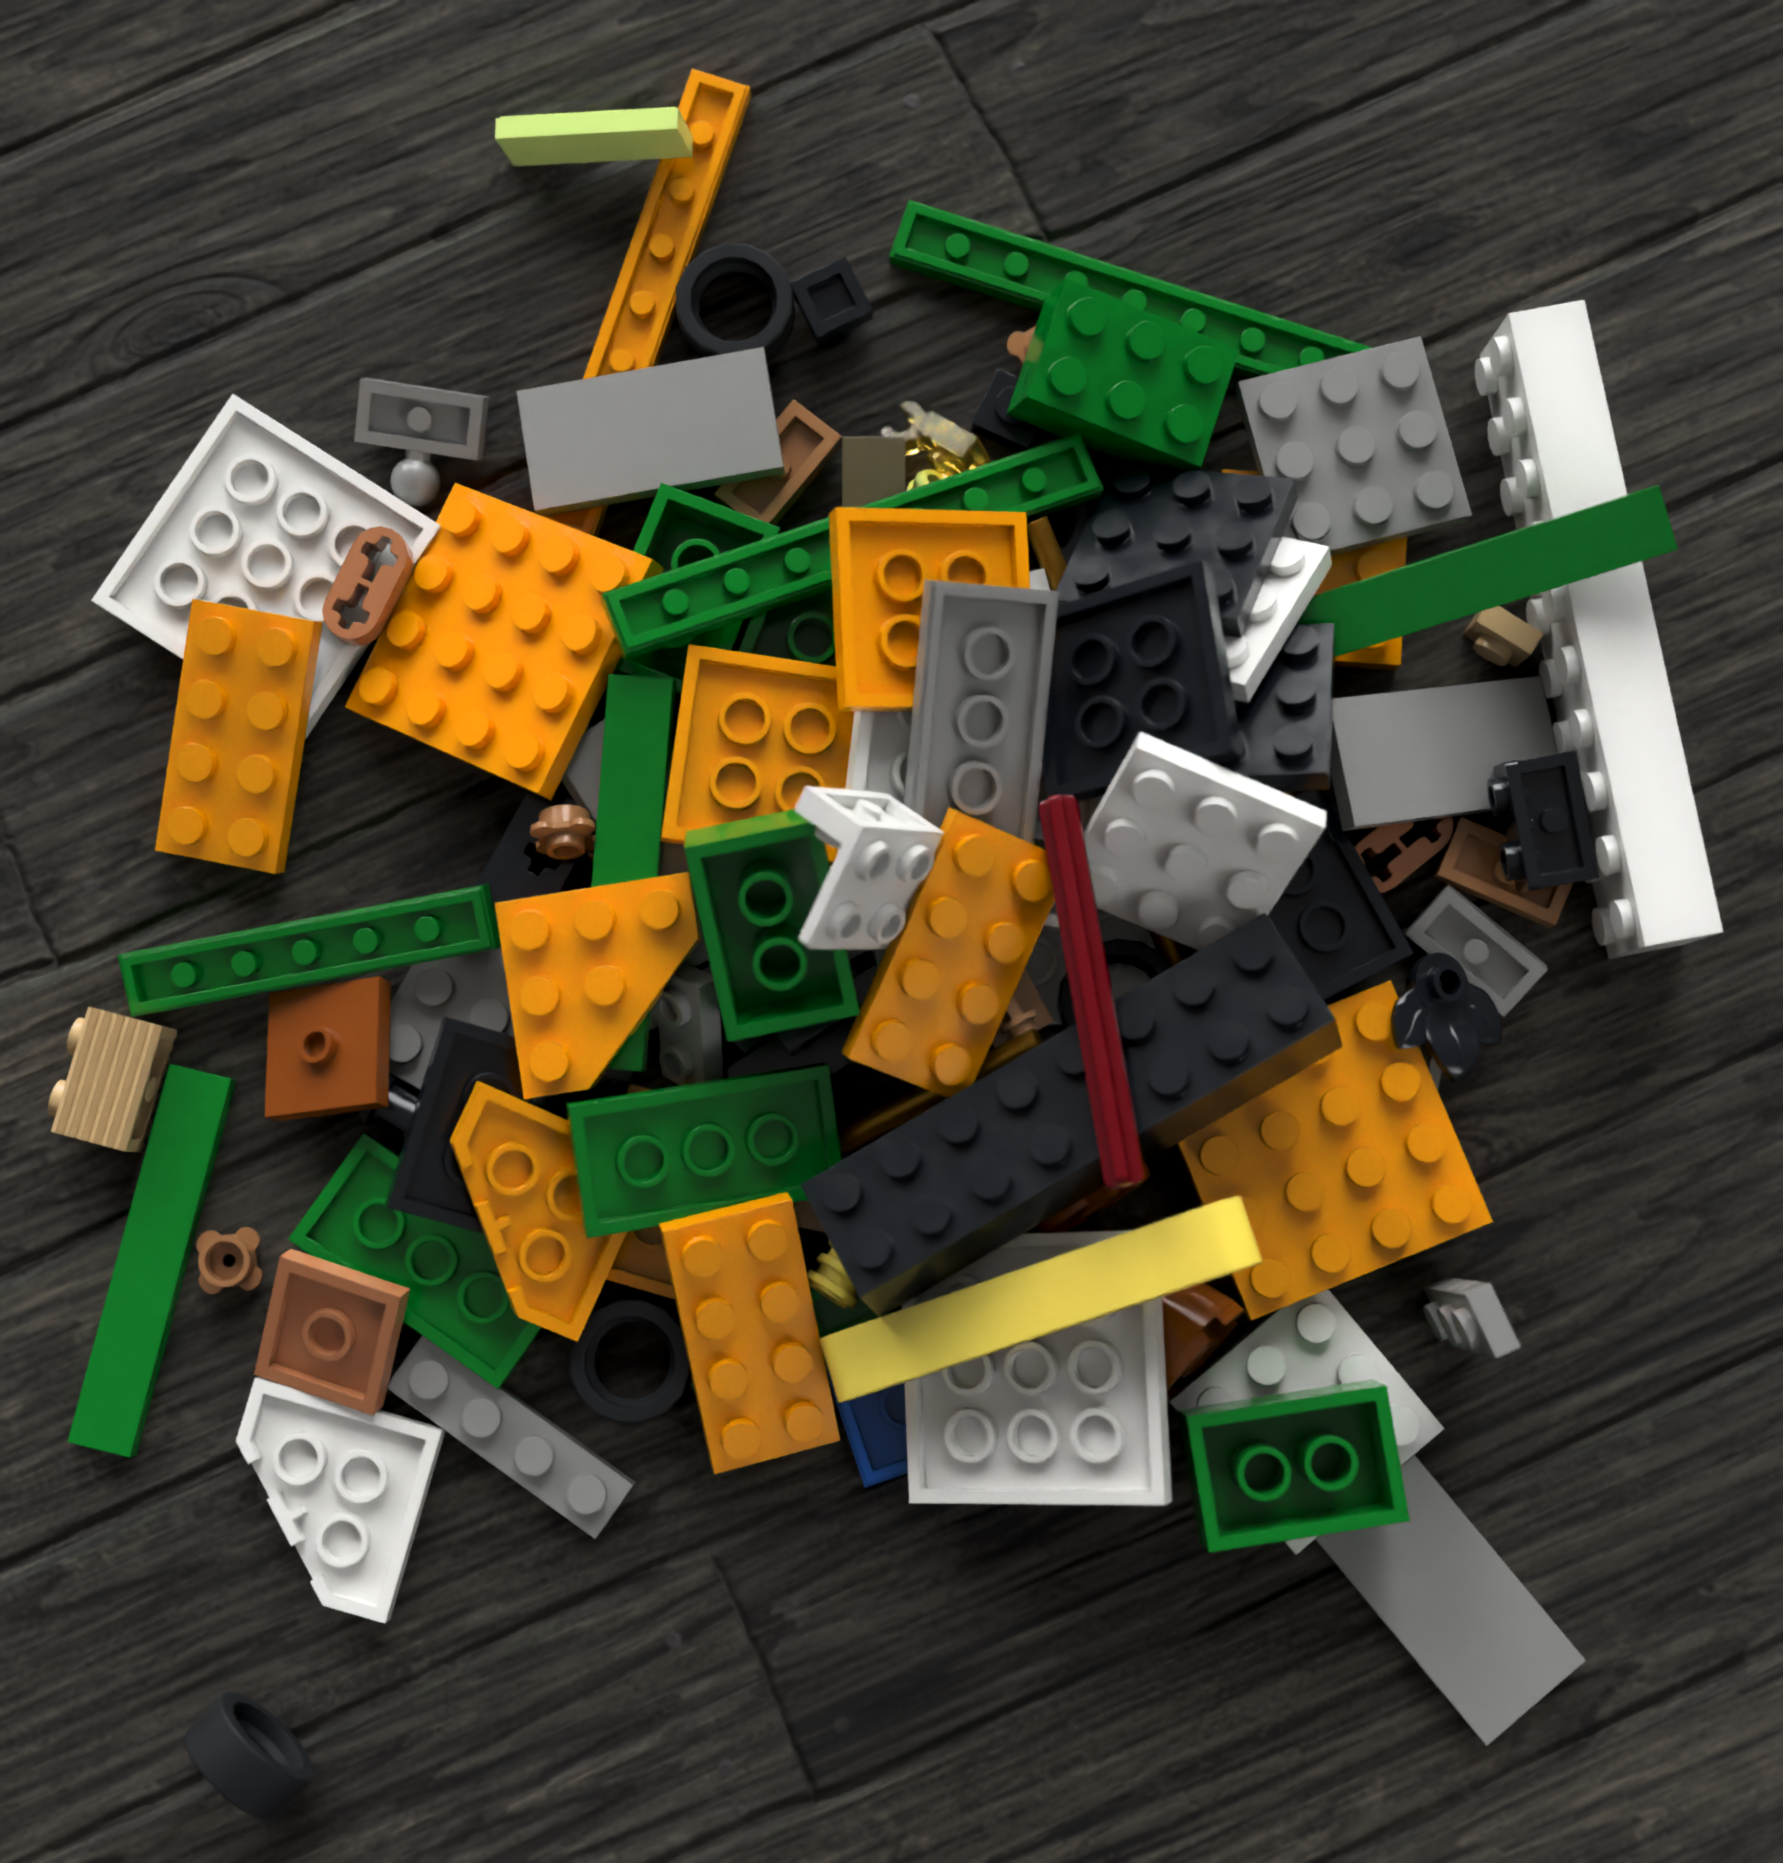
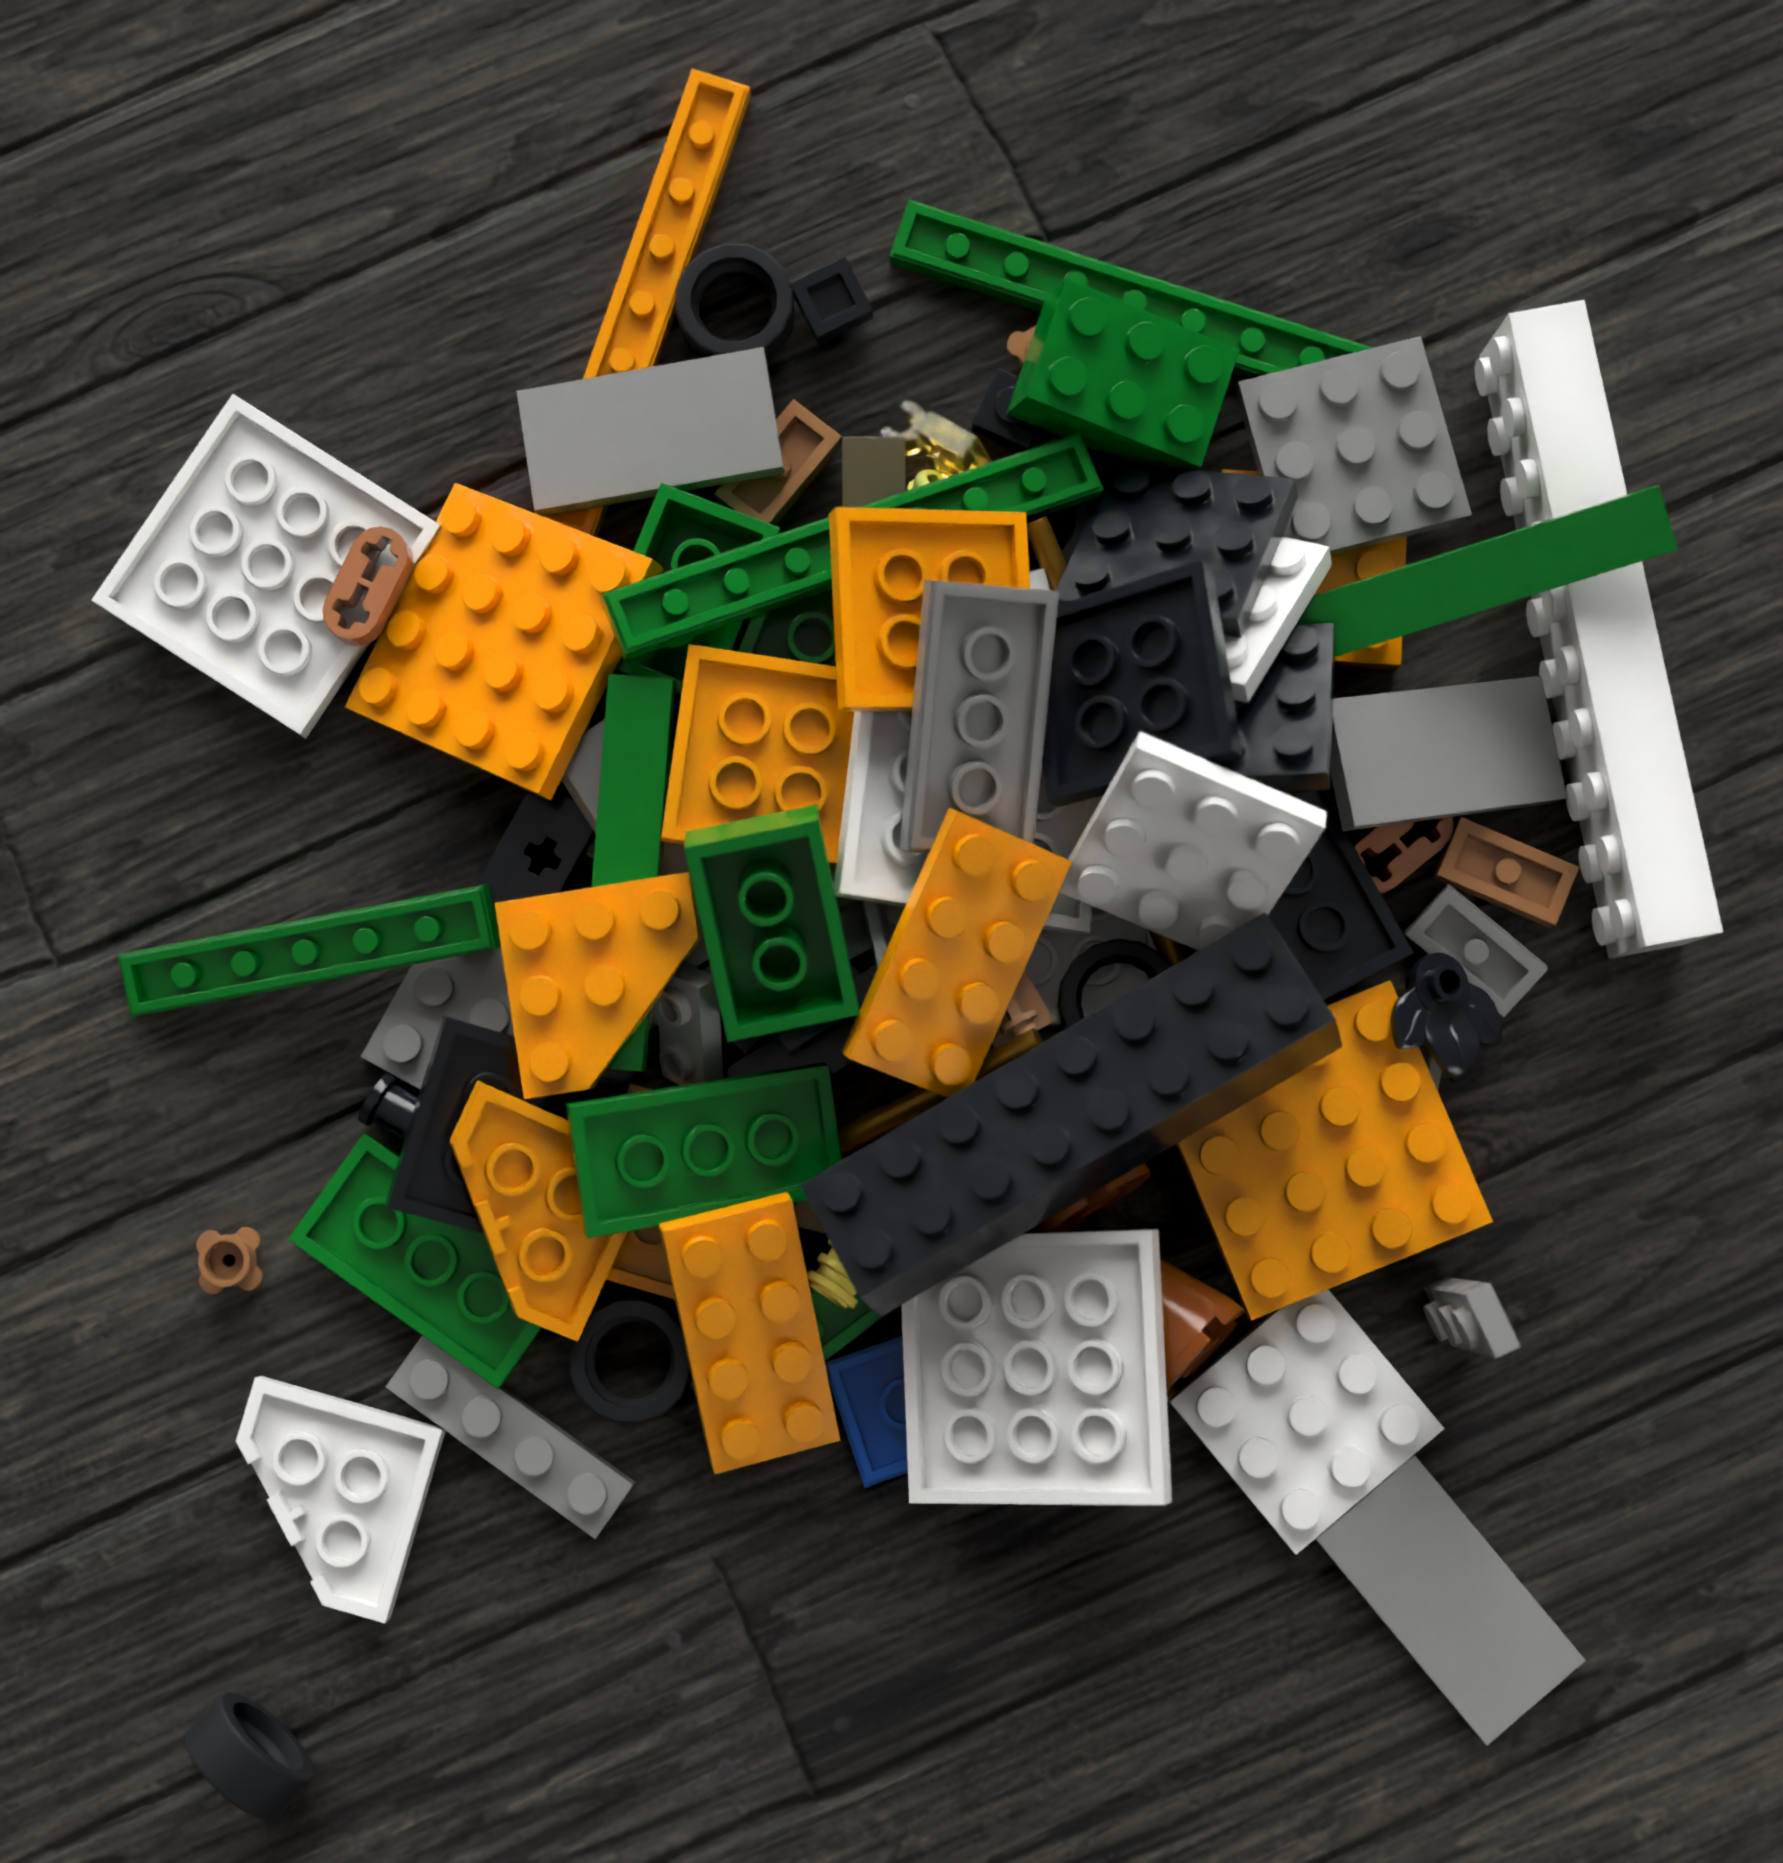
tan brick [48,1007,177,1153] -> none
green tile [67,1064,237,1458] -> none
light orange plate [155,599,323,874] -> none
nougat plate [254,1249,410,1416] -> none
dark orange plate [265,976,391,1122] -> none
light grey plate [354,378,489,507] -> none
yellowish green tile [495,107,693,166] -> none
medium nougat plate [530,804,595,860] -> none
white bracket [794,786,944,949] -> none
light yellow beam [819,1196,1263,1403] -> none
dark red axle [1039,794,1145,1189] -> none
green brick [1178,1379,1410,1553] -> none
tan plate [1463,606,1544,668] -> none
black bracket [1487,751,1599,893] -> none

